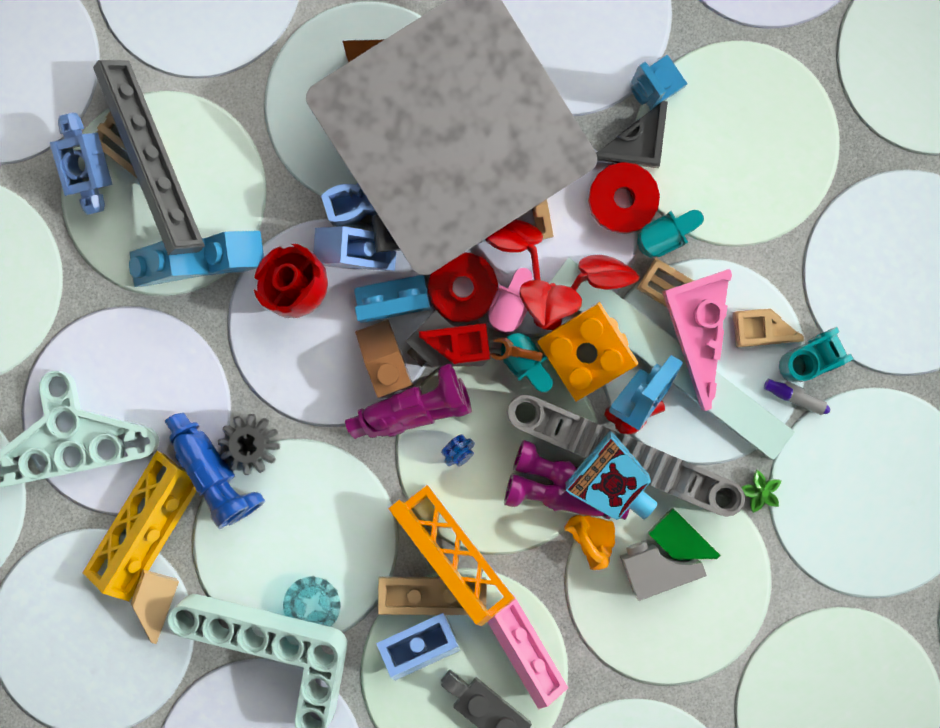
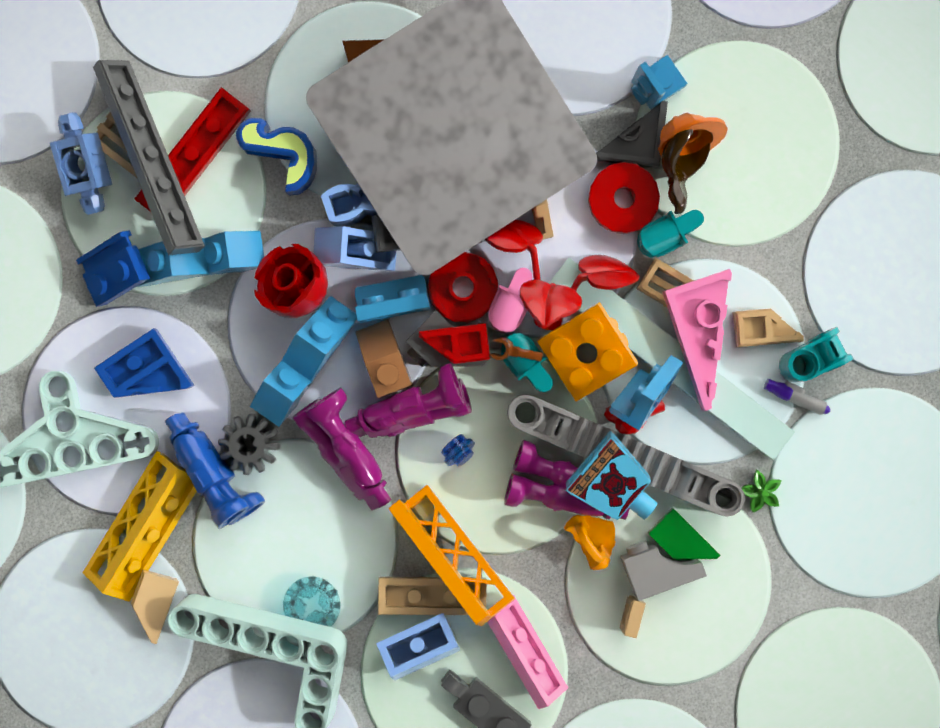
none -> blue plate [76,230,150,307]
none -> blue wing [94,328,195,398]
none -> red tile [134,87,251,212]
none -> blue animal [236,118,317,196]
none -> dark azure arch [250,296,357,427]
none -> magenta piece [292,387,392,511]
none -> tan tile [619,595,646,639]
none -> piece [658,112,728,214]

